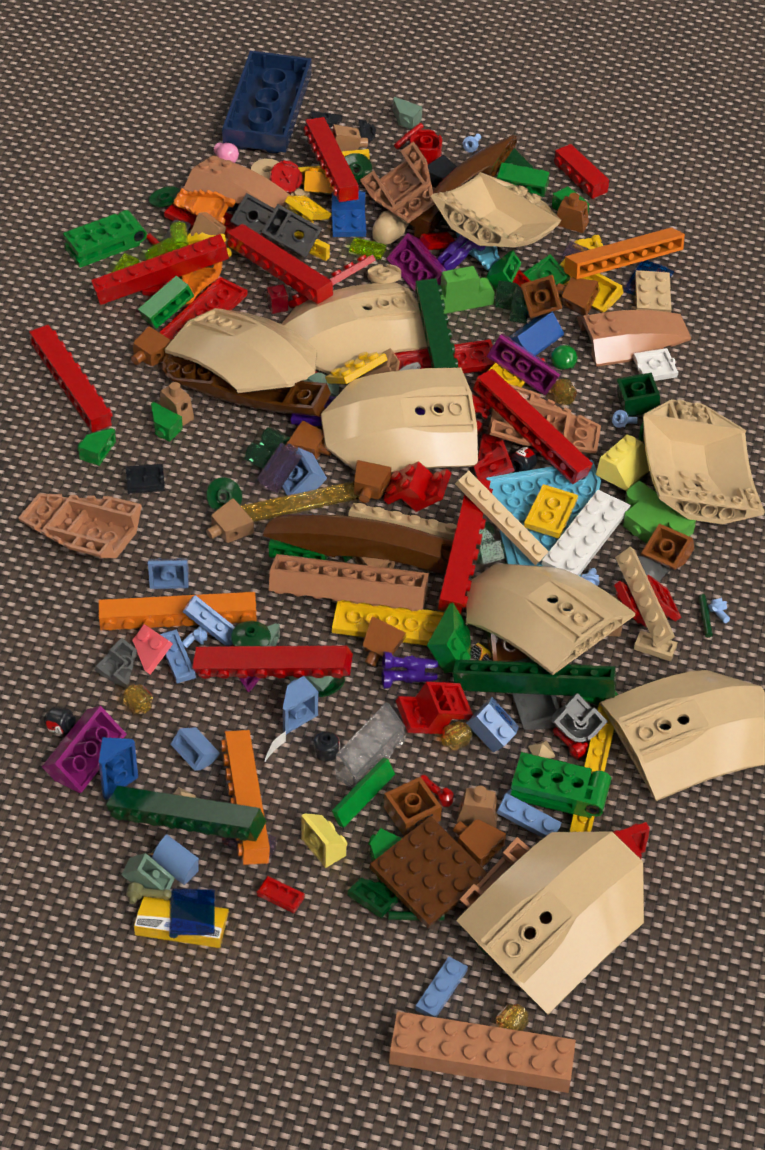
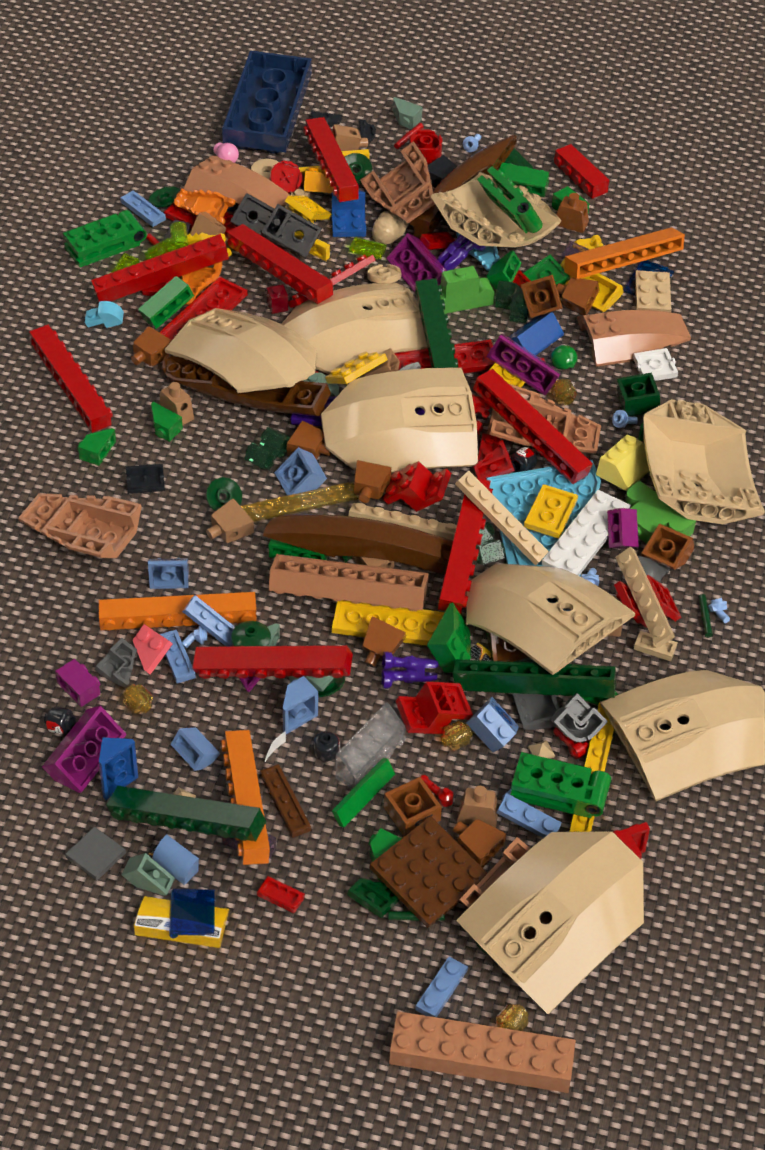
olive piece [126,882,172,904] -> none
clear purple brick [256,443,302,493] -> none
light yellow slope [301,813,347,868] -> none
none -> magenta brick [55,659,100,707]
none -> dark grey tile [65,827,126,881]
none -> medium azure brick [85,301,124,328]
none -> medium blue plate [121,190,166,227]
none -> reddish brown tile [260,764,311,838]
none -> green hinge [477,166,543,233]
none -> magenta brick [607,508,638,549]

